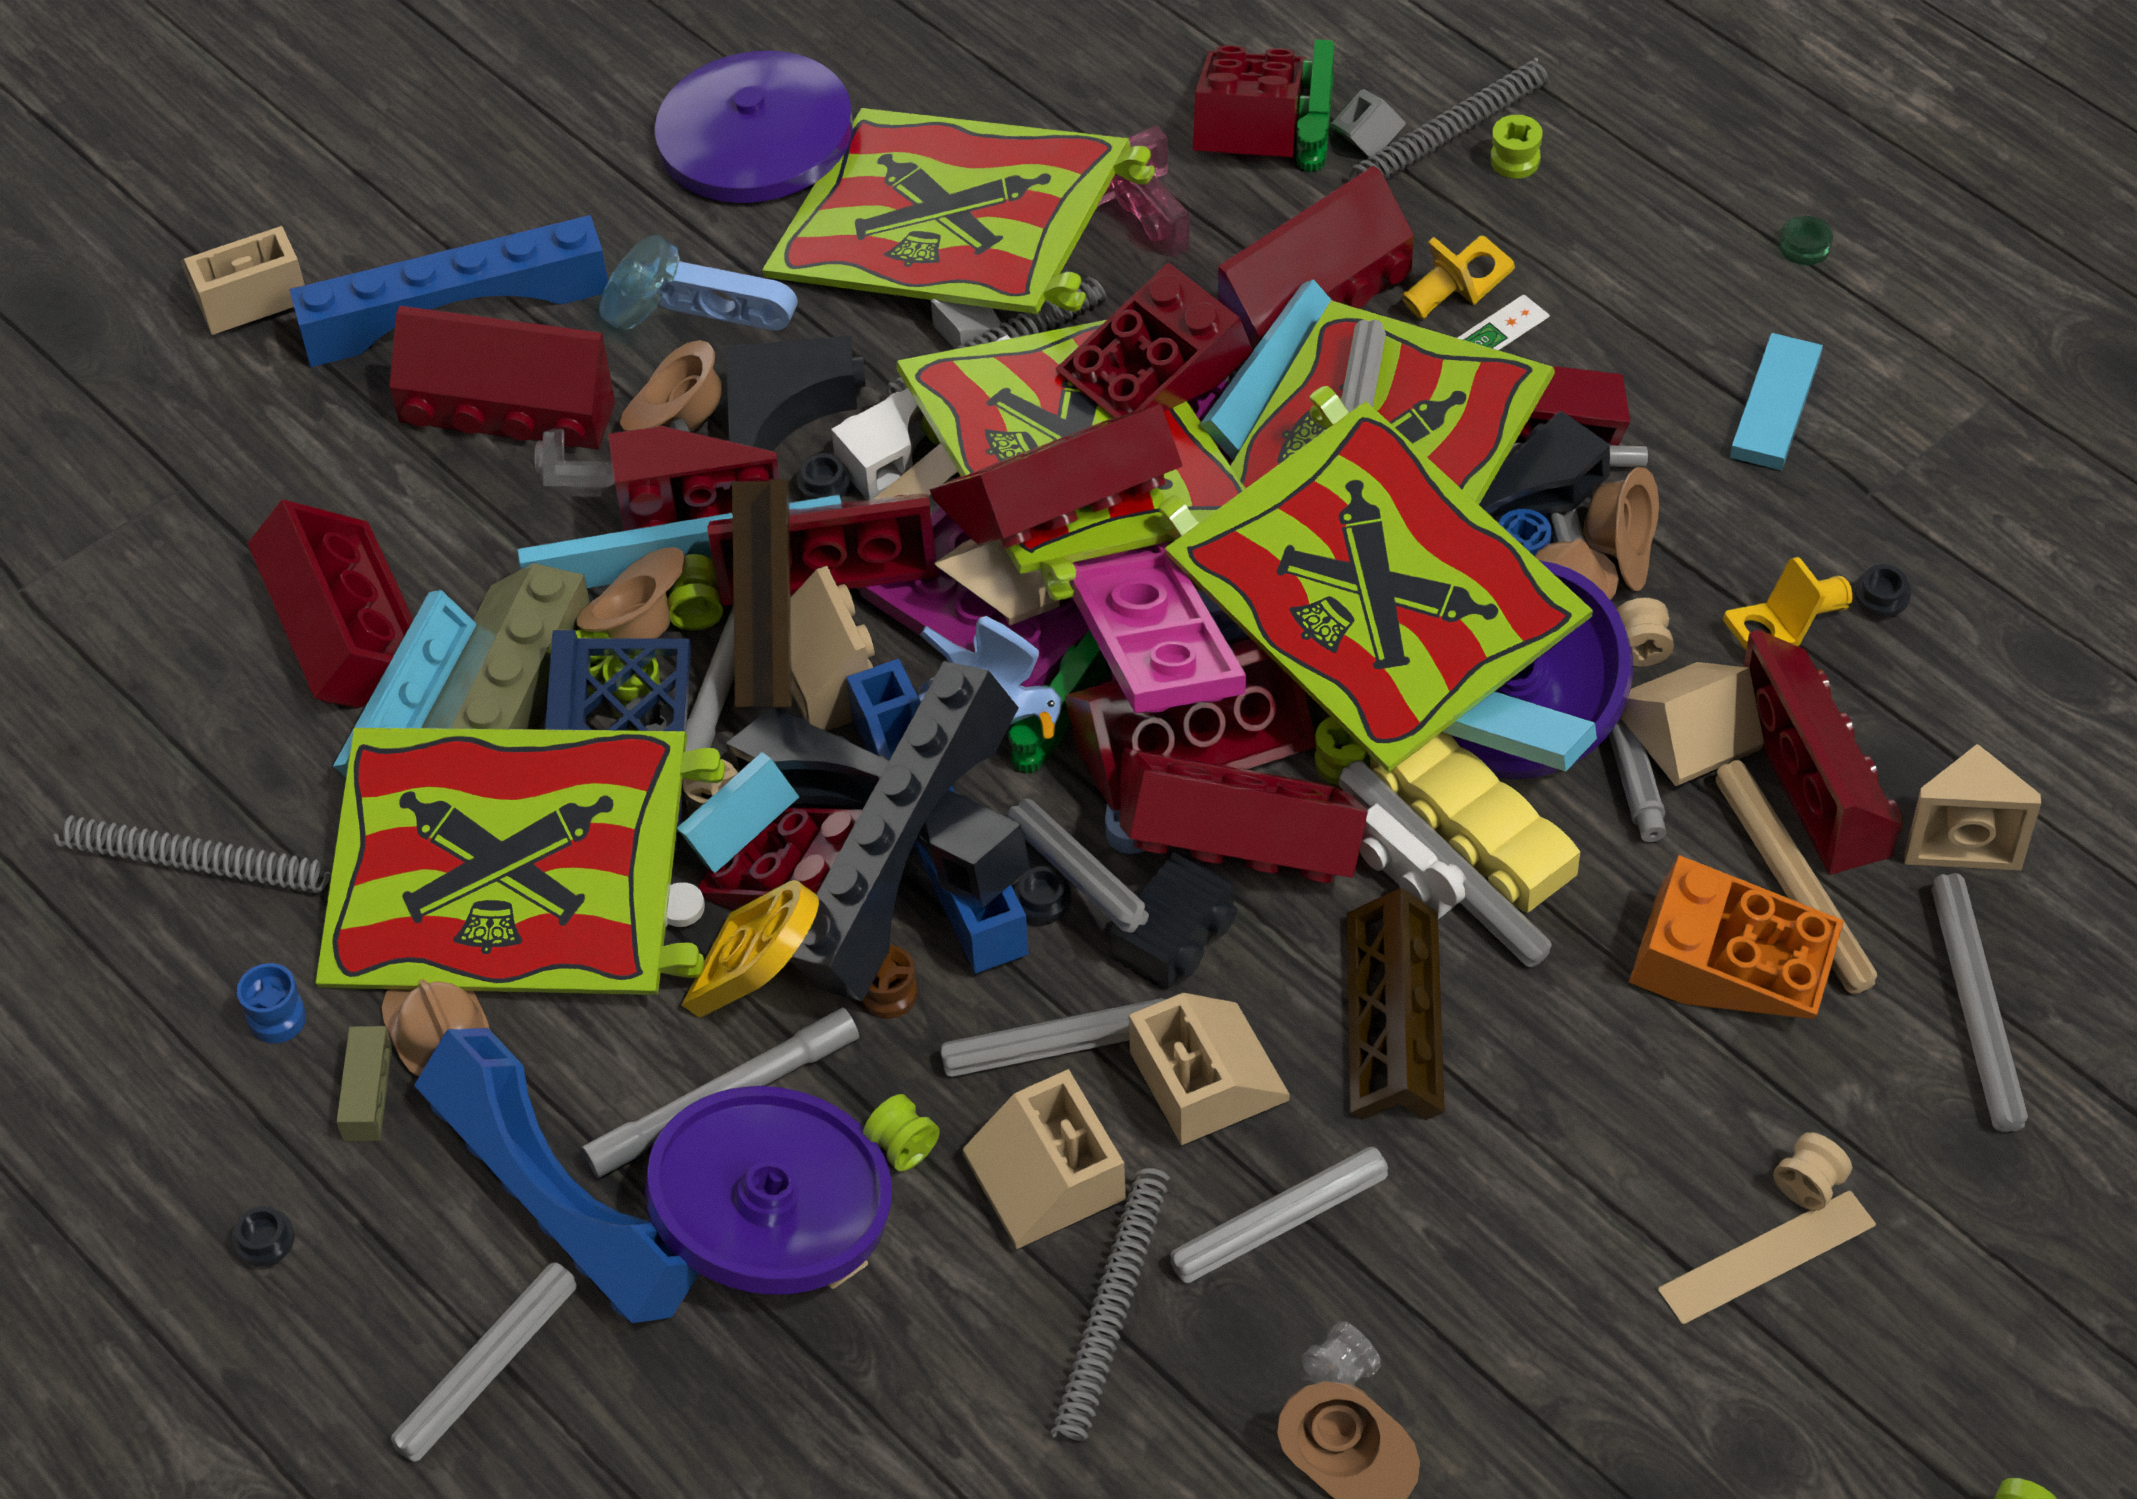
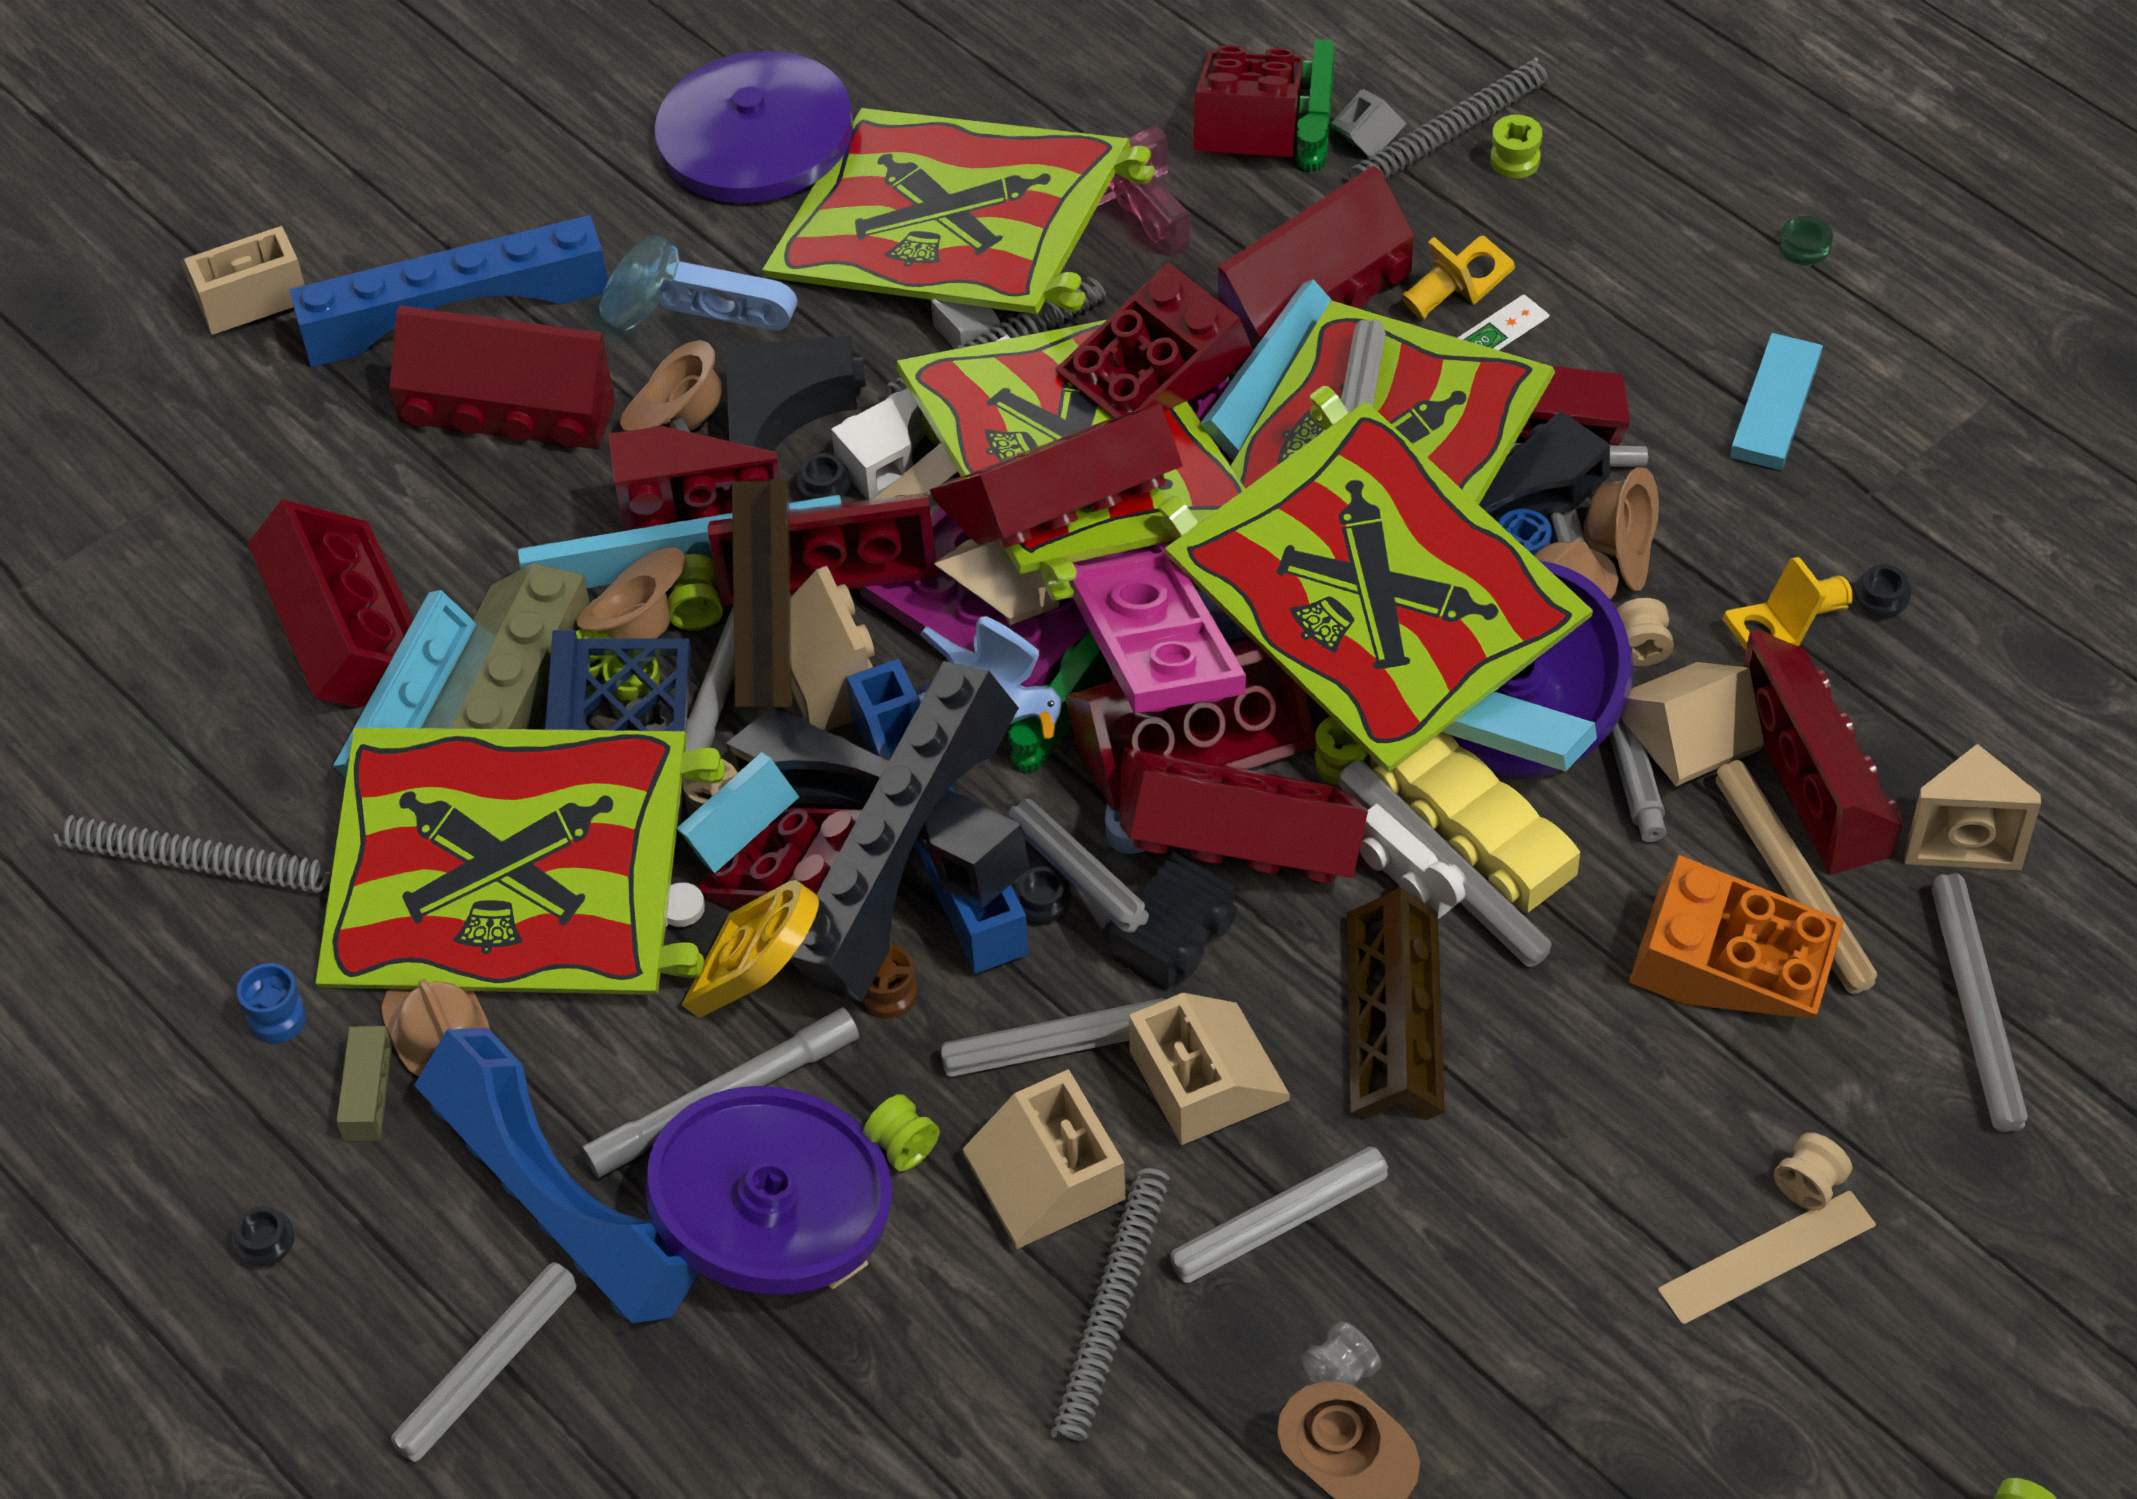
clear bracket [535,429,615,497] -> none

